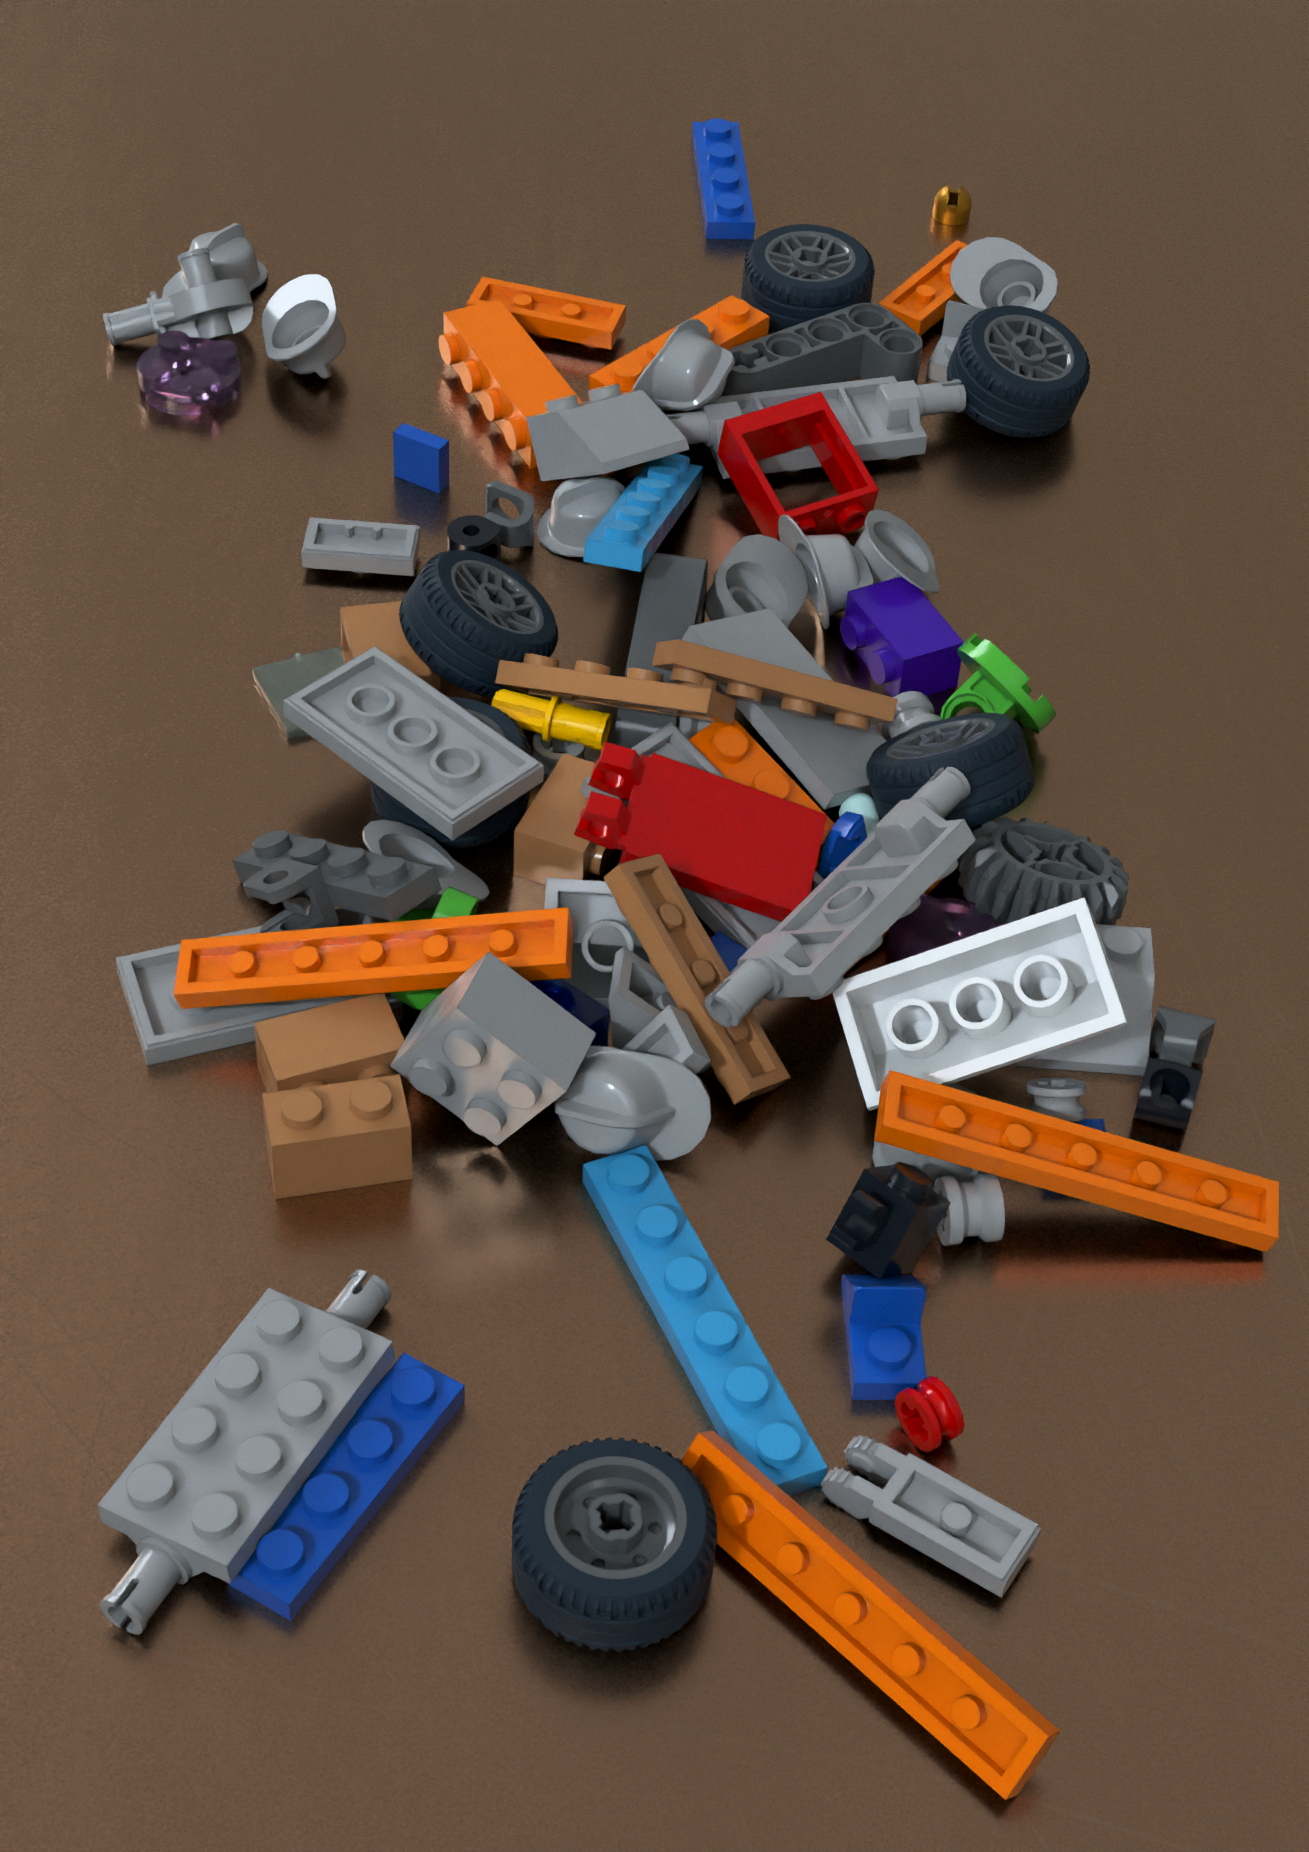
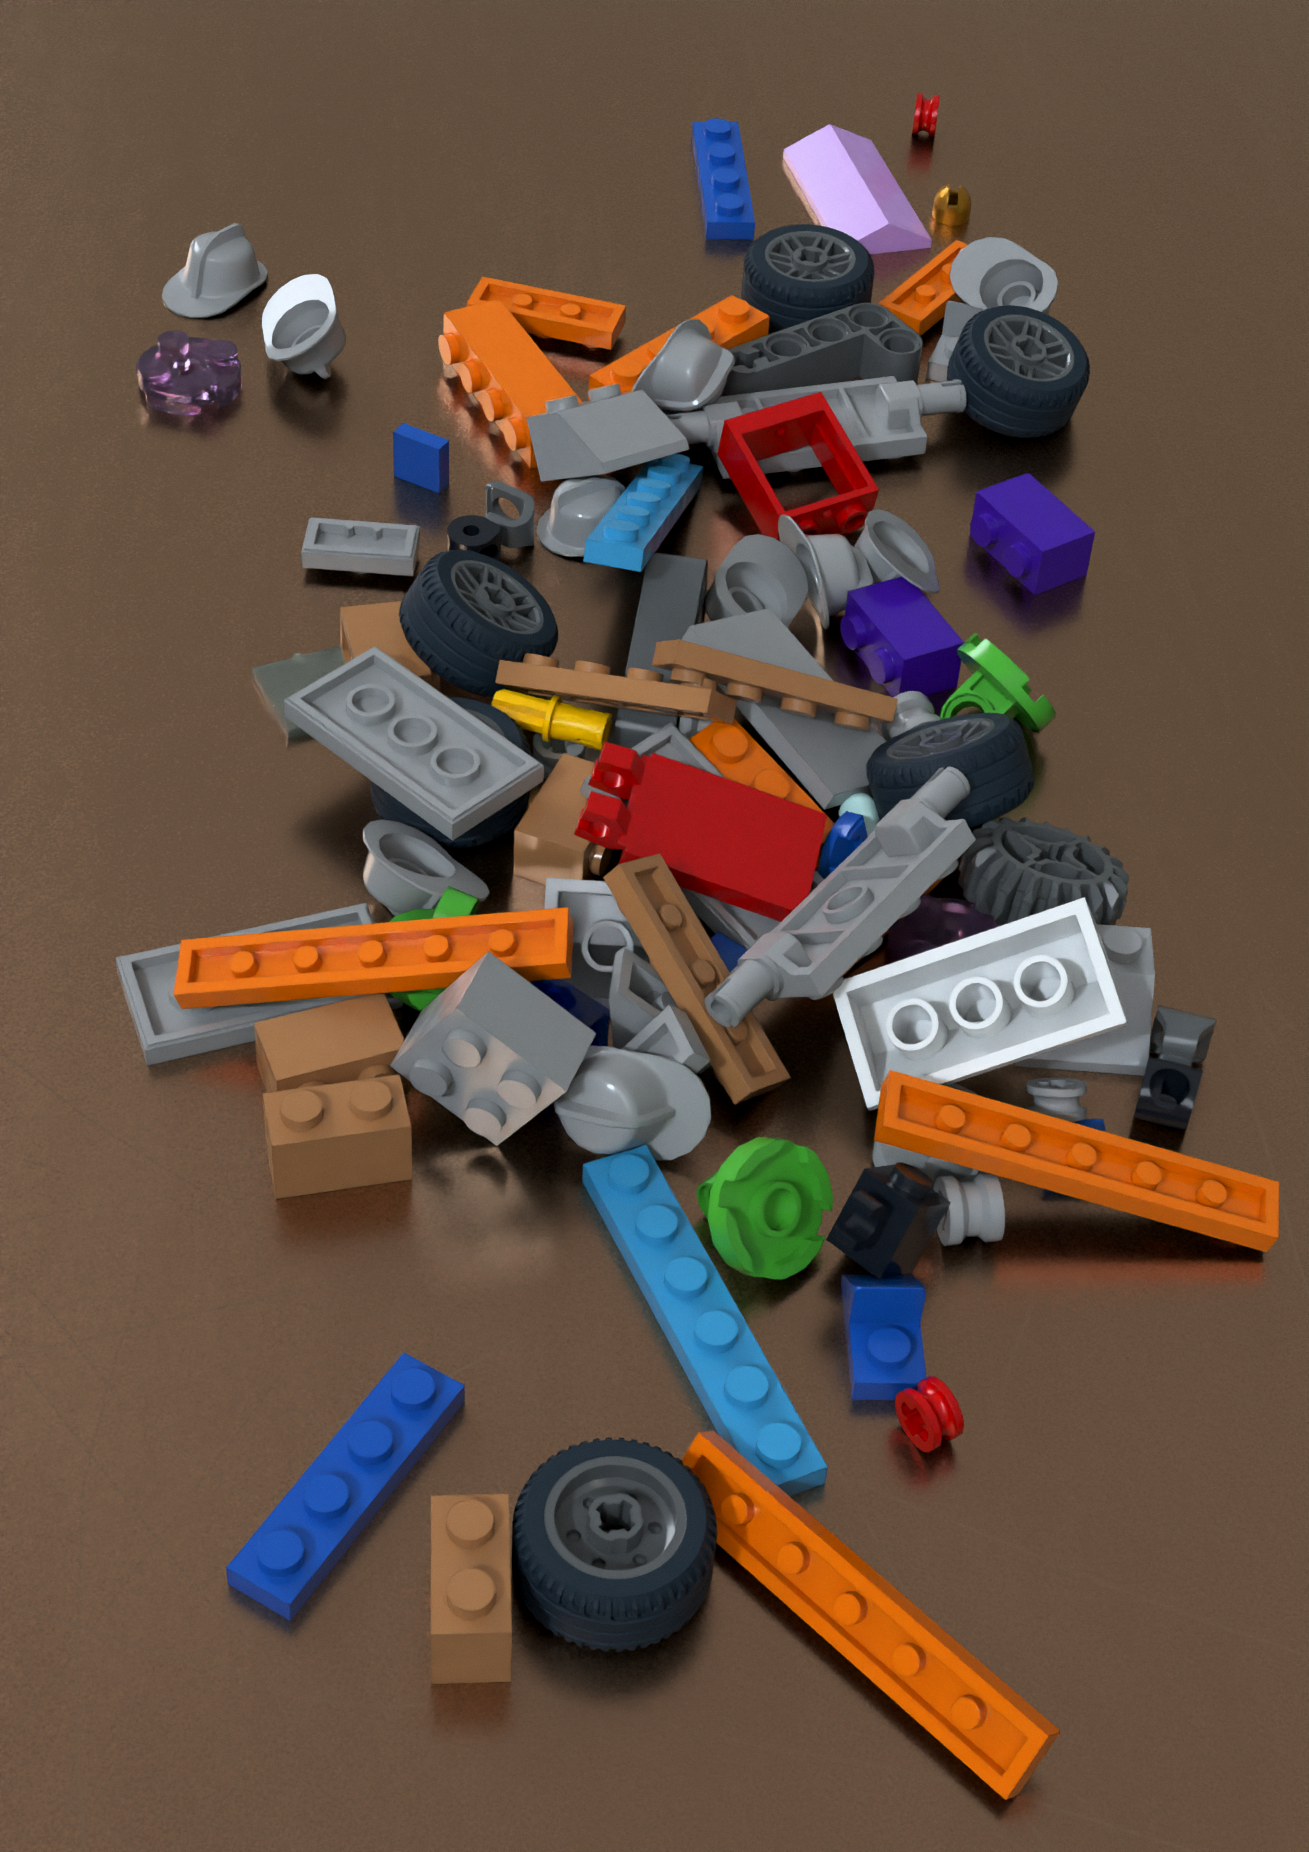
light grey plate [97,1270,395,1635] -> none
light grey pin [103,248,254,346] -> none
dark grey plate [232,830,442,933] -> none
light grey hinge [820,1434,1041,1598] -> none
none -> medium nougat piece [431,1494,512,1684]
none -> bright green tile [696,1137,833,1279]
none -> lavender slope [783,124,932,255]
none -> red bush [912,92,940,137]
none -> dark purple piece [969,473,1095,595]

